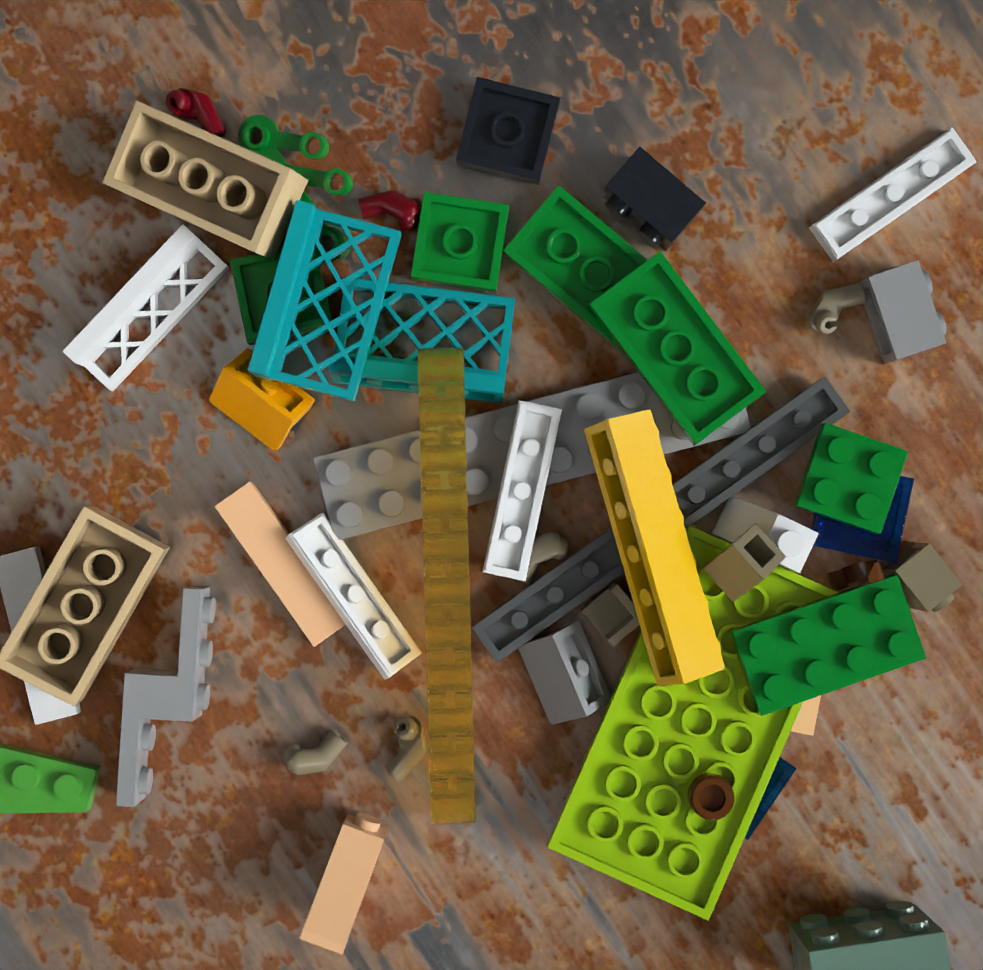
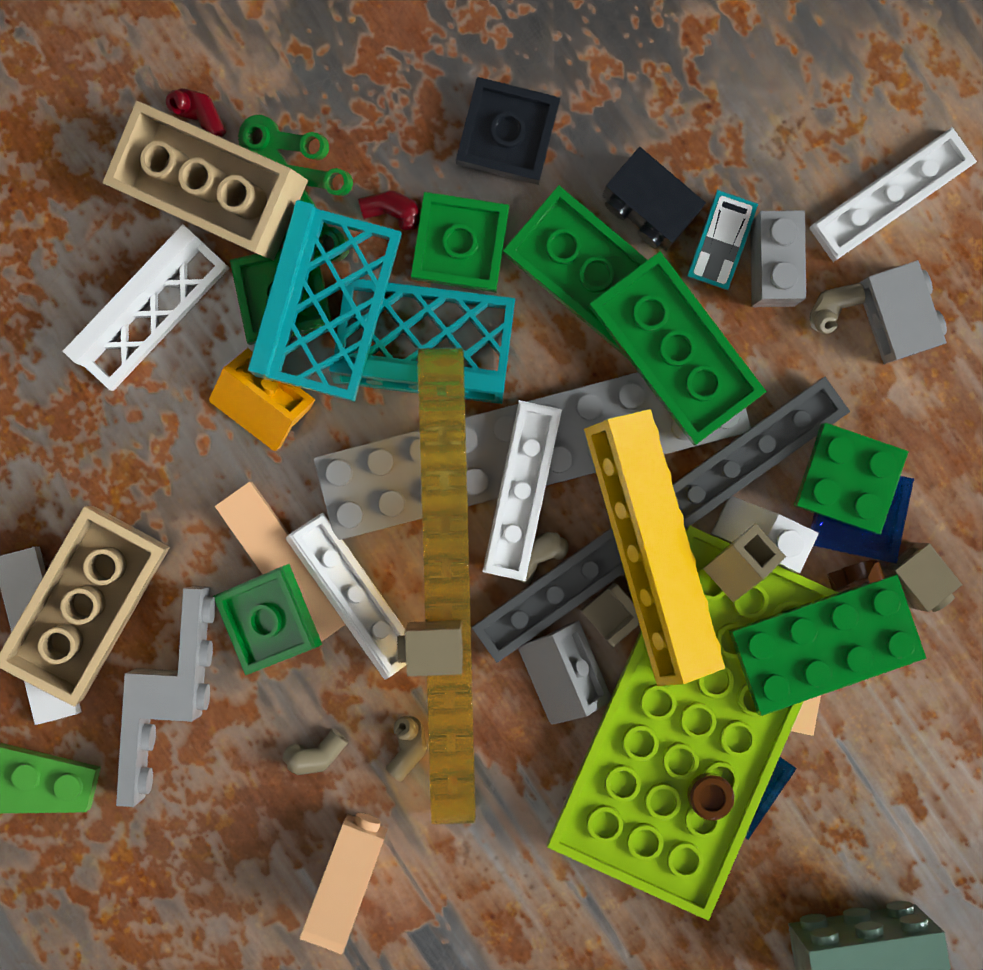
none -> green plate [213,564,322,676]
none -> dark tan brick [397,620,463,677]
none -> slope [687,189,758,290]
none -> light grey brick [750,210,806,307]

